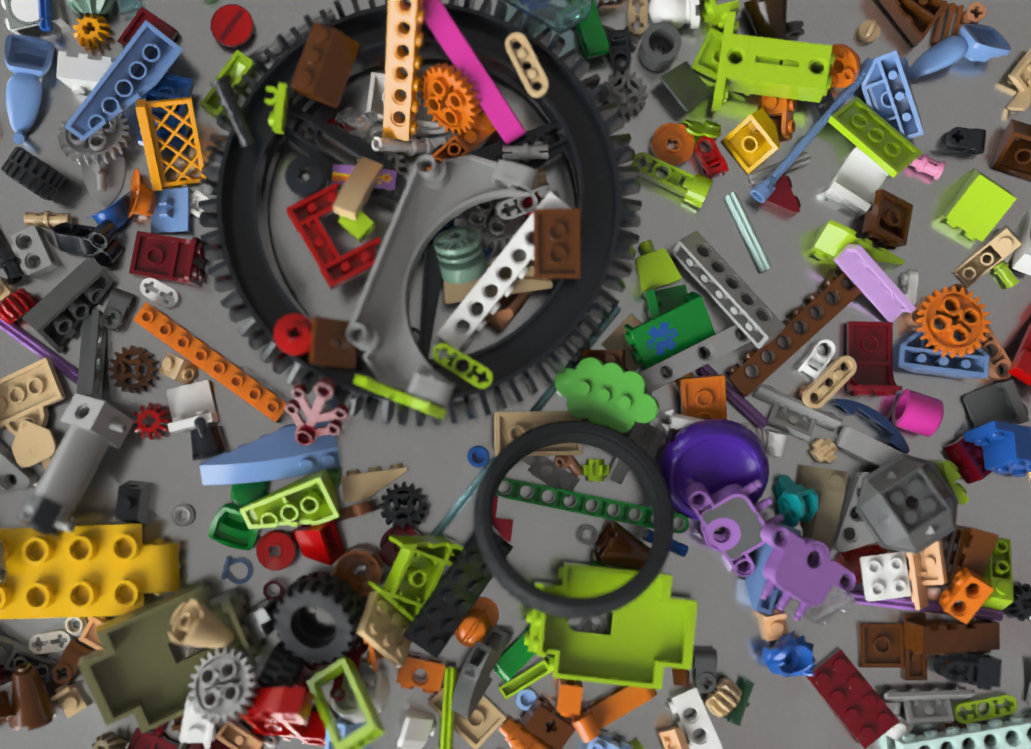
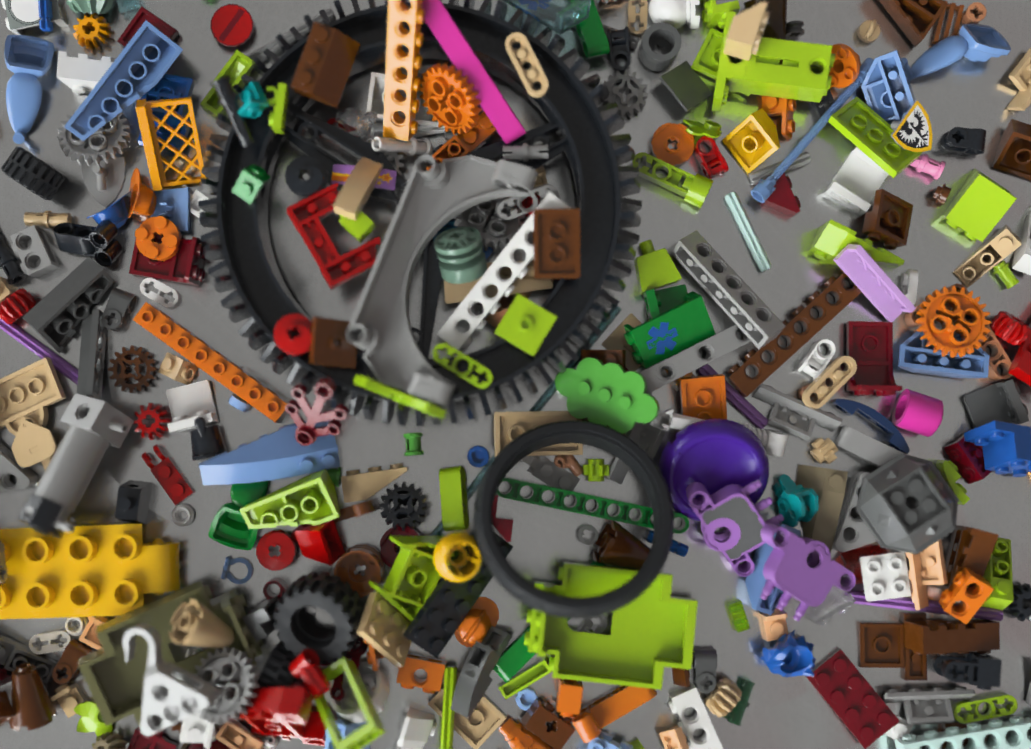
none -> lime plate [74,701,113,736]
none -> light grey piece [122,623,220,736]
none -> orange plate [135,216,182,261]
none -> red hinge [141,444,195,505]
none -> light blue tile [228,394,251,412]
none -> bracket [231,164,270,204]
none -> teal bracket [238,81,269,118]
none -> red piece [289,648,332,699]
none -> bright green bush [404,433,424,456]
none -> yellow wheel [433,532,483,583]
none -> lime beam [439,466,469,532]
none -> lime plate [494,294,557,357]
none -> tan slope [723,1,770,61]
none -> clear neon green piece [726,599,750,632]
none -> shield [890,100,932,152]
none -> reddish brown plate [933,184,951,205]
none -> red gear [989,311,1031,345]

